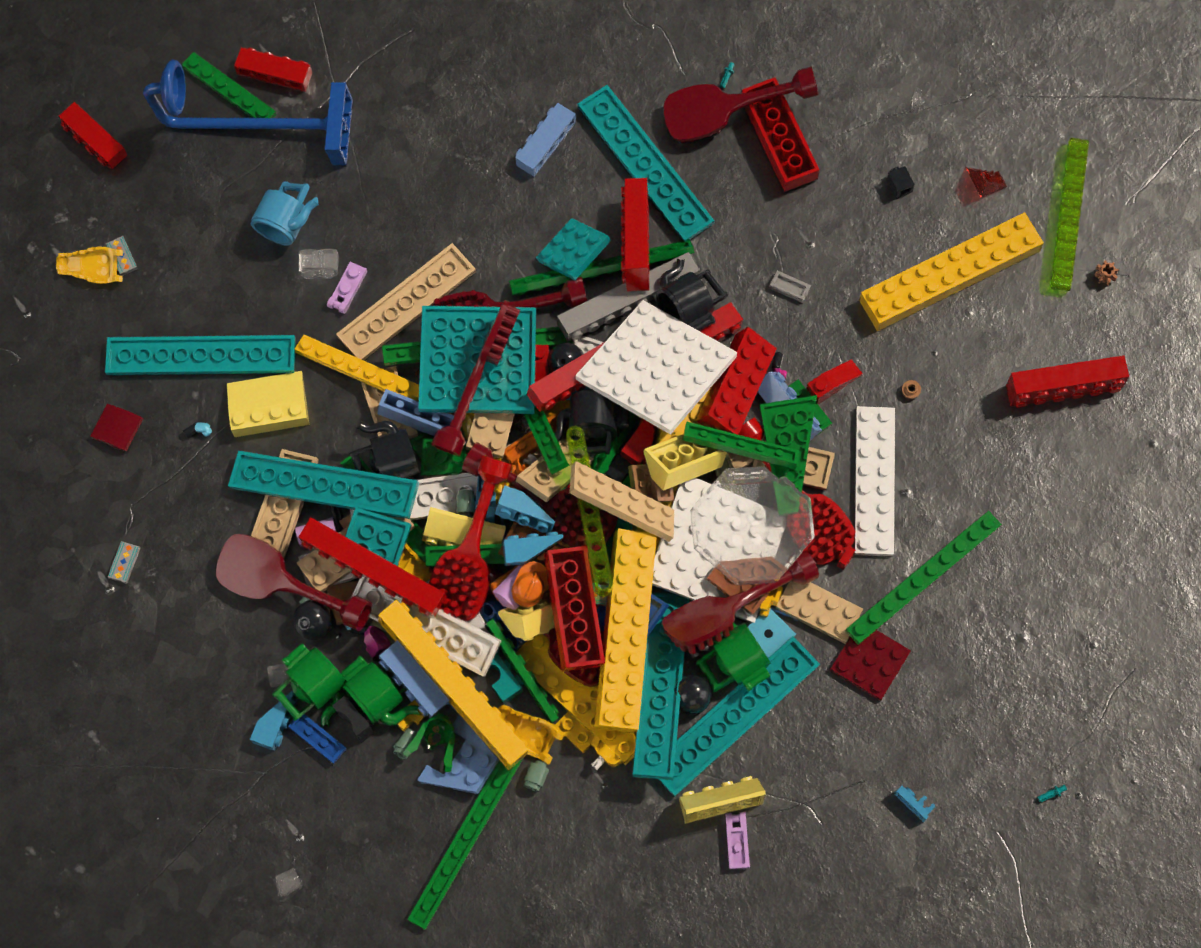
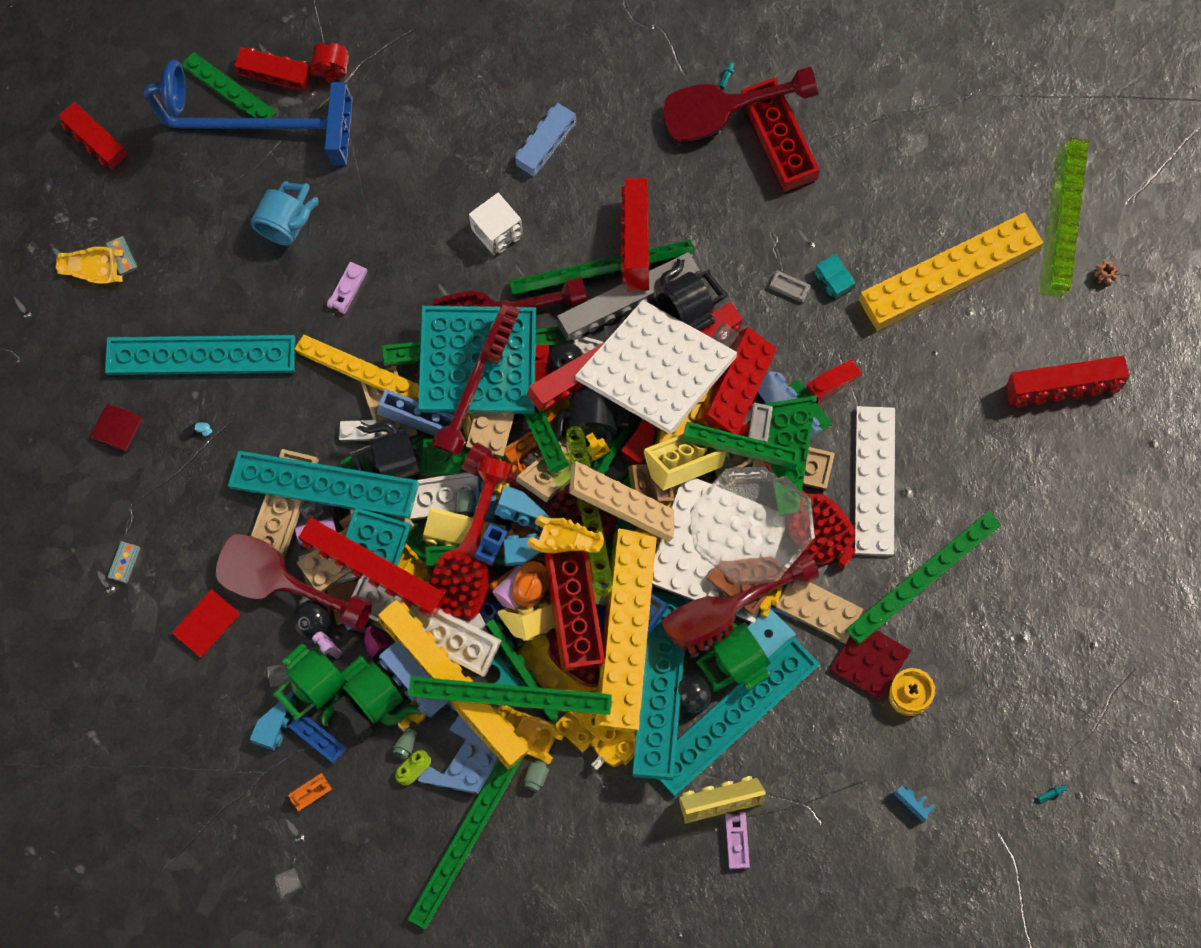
light yellow slope [227,371,310,437] -> none
clear brick [299,249,339,279] -> none
tan plate [336,243,476,360] -> none
green piece [403,713,456,772] -> none
teal plate [536,218,611,280] -> none
teal plate [577,85,715,242] -> none
black arm [772,352,787,379] -> none
black brick [886,166,915,199] -> none
medium nougat plate [902,380,921,399] -> none
clear red slope [965,167,1007,198] -> none
none -> red tile [172,589,241,659]
none -> orange hinge [288,773,332,812]
none -> clear plate [299,502,324,522]
none -> red brick [310,42,349,83]
none -> lavender plate [312,631,343,659]
none -> white plate [339,420,387,442]
none -> lime plate [395,750,431,786]
none -> green plate [408,676,612,715]
none -> white brick [469,193,523,255]
none -> blue brick [474,523,508,566]
none -> yellow animal [527,516,604,553]
none -> yellow plate [586,433,610,461]
none -> clear plate [712,322,738,347]
none -> light grey tile [748,403,773,442]
none -> teal brick [815,254,856,299]
none -> yellow wheel [889,668,935,716]

